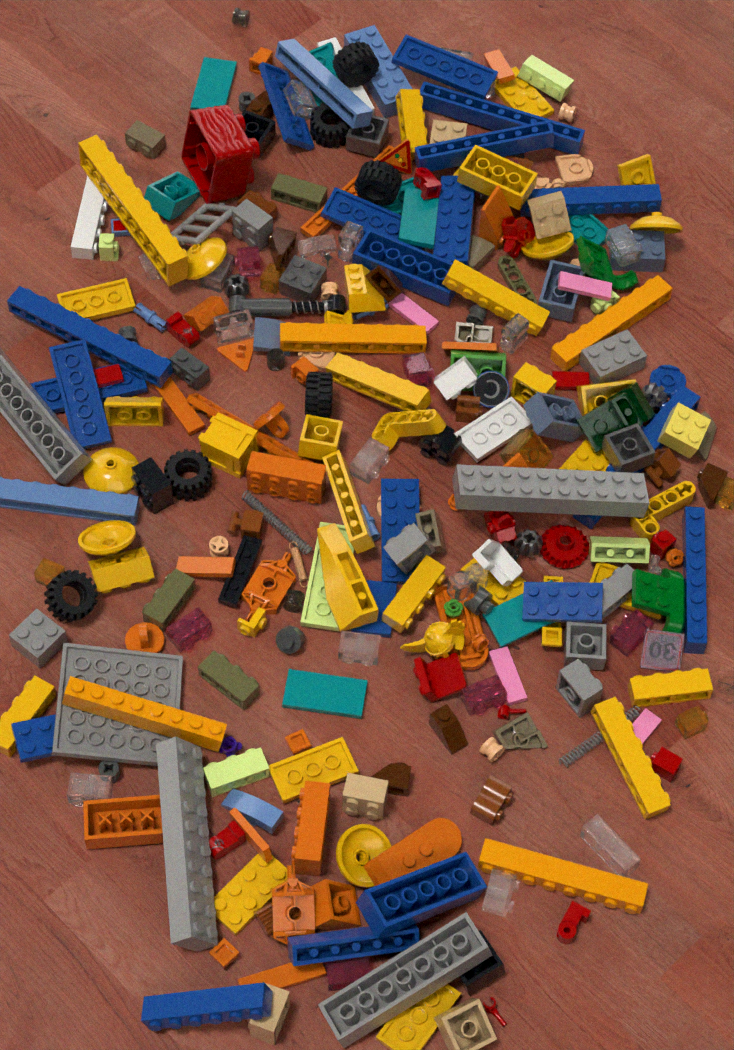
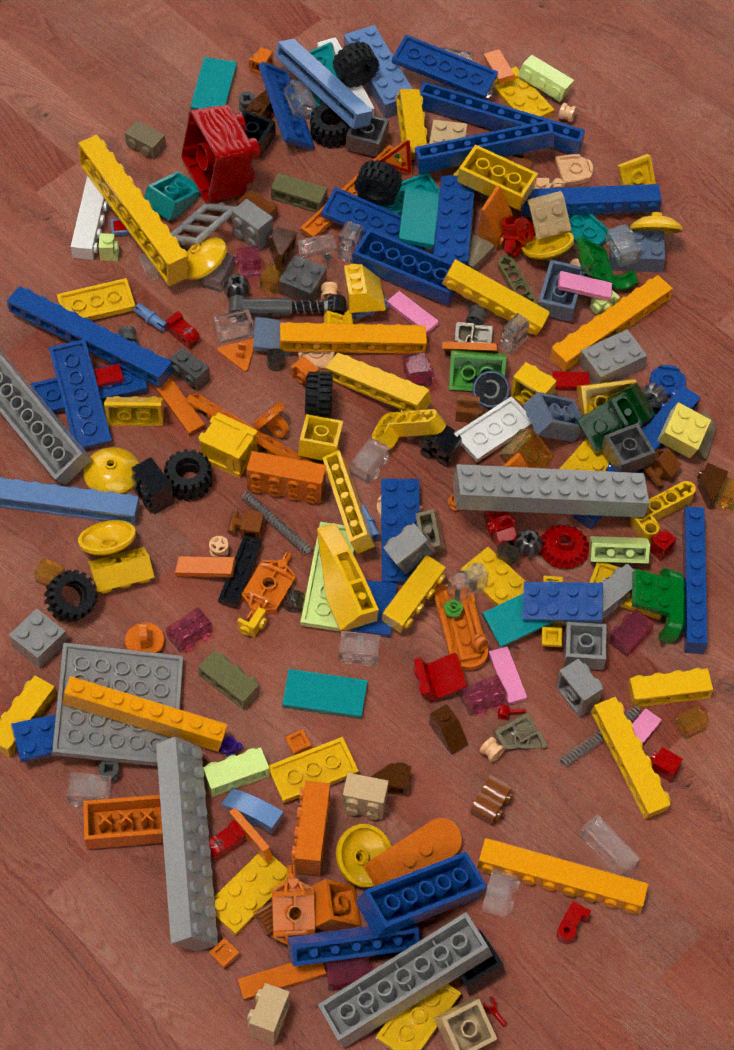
blue brick [141,982,273,1031] -> none
olive brick [142,568,196,632] -> none
orange brick [183,296,229,331] -> none
clear smoke wheel [232,7,250,27] -> none
dark grey piece [276,625,305,654] -> none
light nougat piece [289,541,308,587] -> none
reddish brown slope [365,265,403,303] -> none
yellow helmet [400,619,465,660] -> none
red leg [413,167,442,200] -> none
white brick [434,356,478,400] -> none
dark grey piece [464,585,494,616] -> none
white panel [472,539,524,587] -> none
piece [640,628,685,672] -> none
clear arm [648,555,662,576] -> none
orange plate [665,548,684,567] -> none

